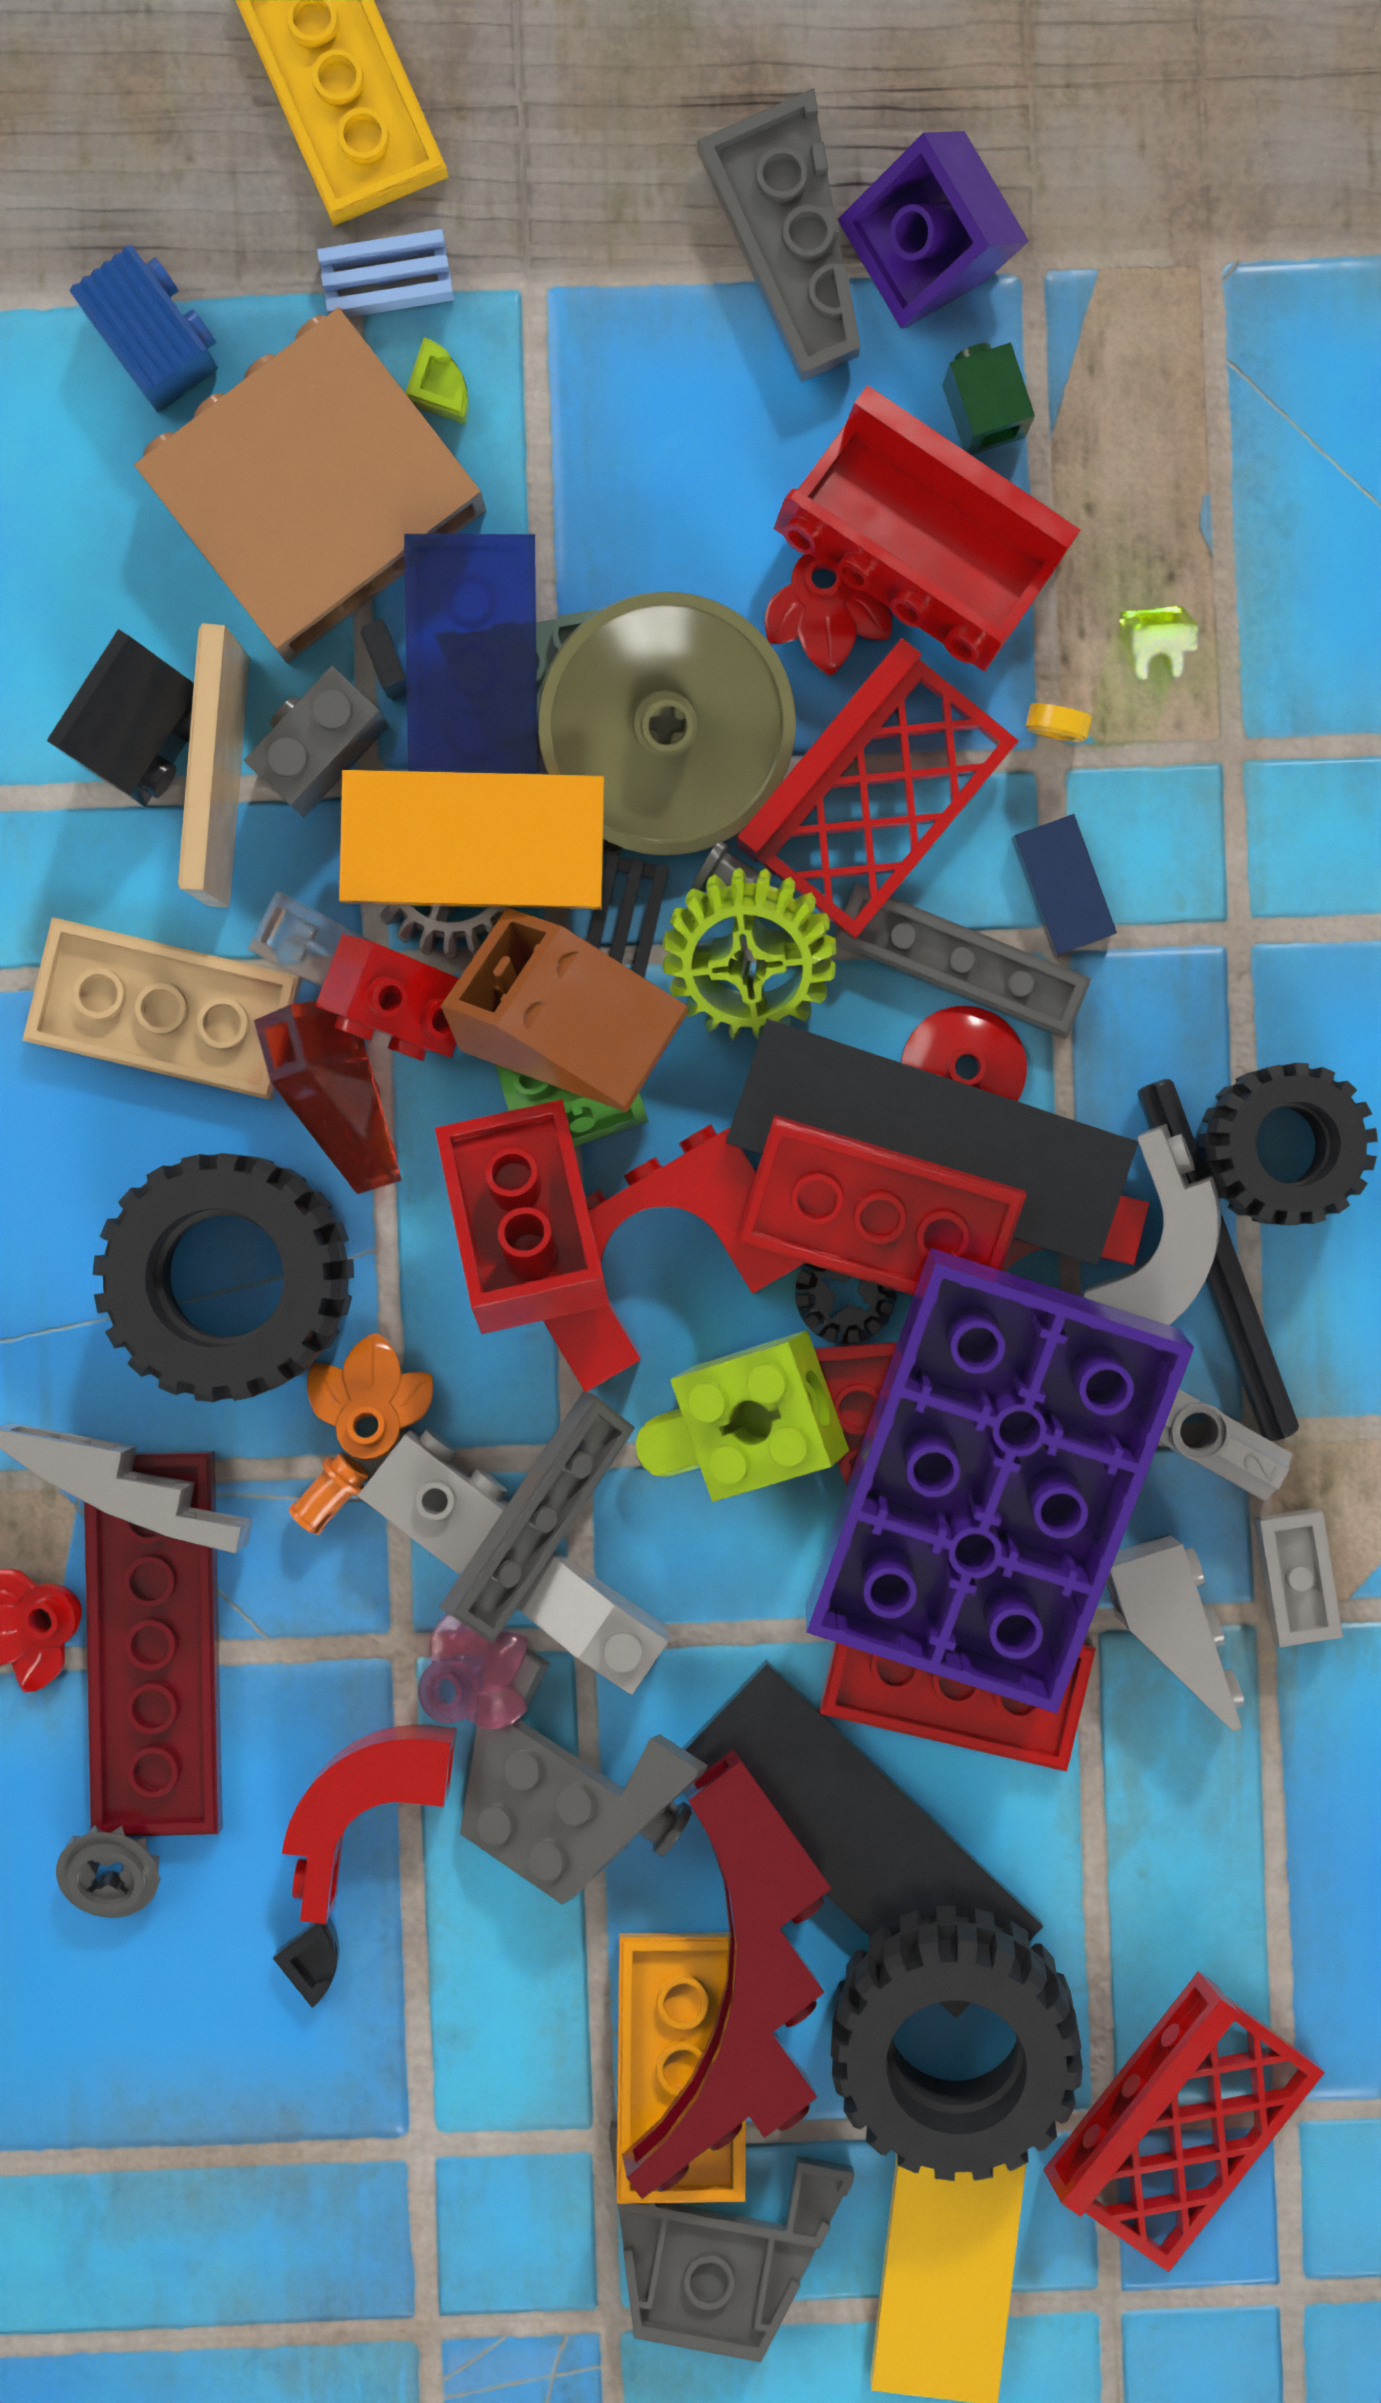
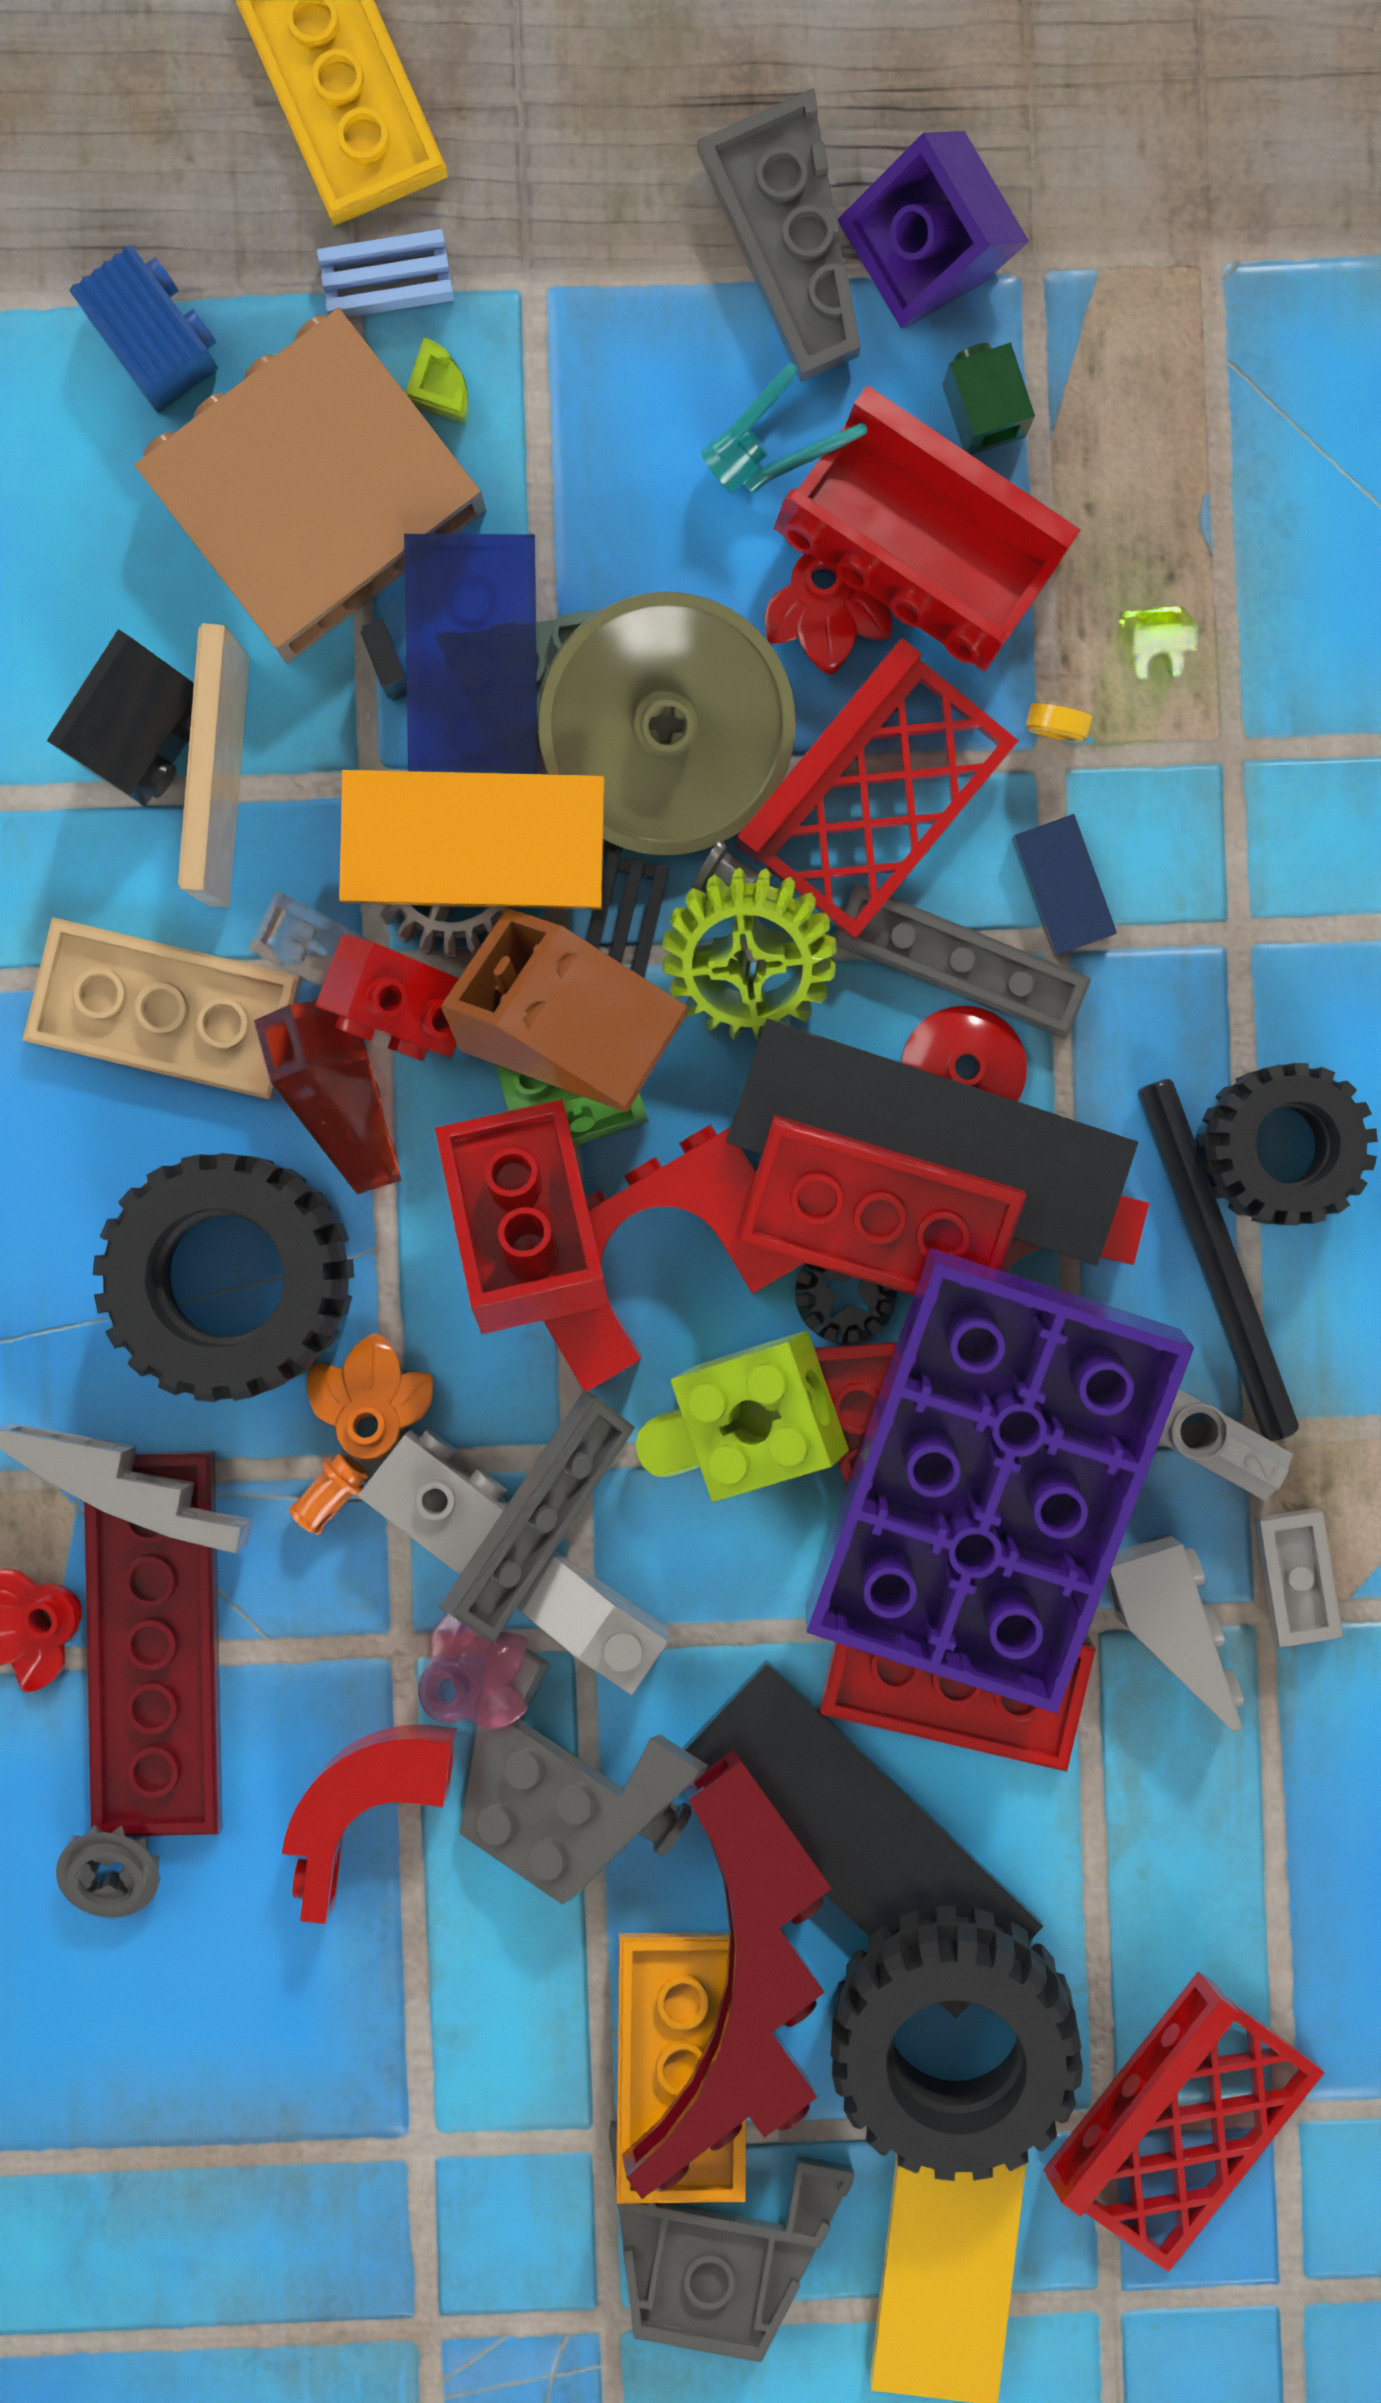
dark grey brick [243,666,389,818] -> none
black tile [273,1917,339,2008] -> none
light grey arch [1084,1124,1221,1325] -> none
none -> teal plant [700,363,868,495]

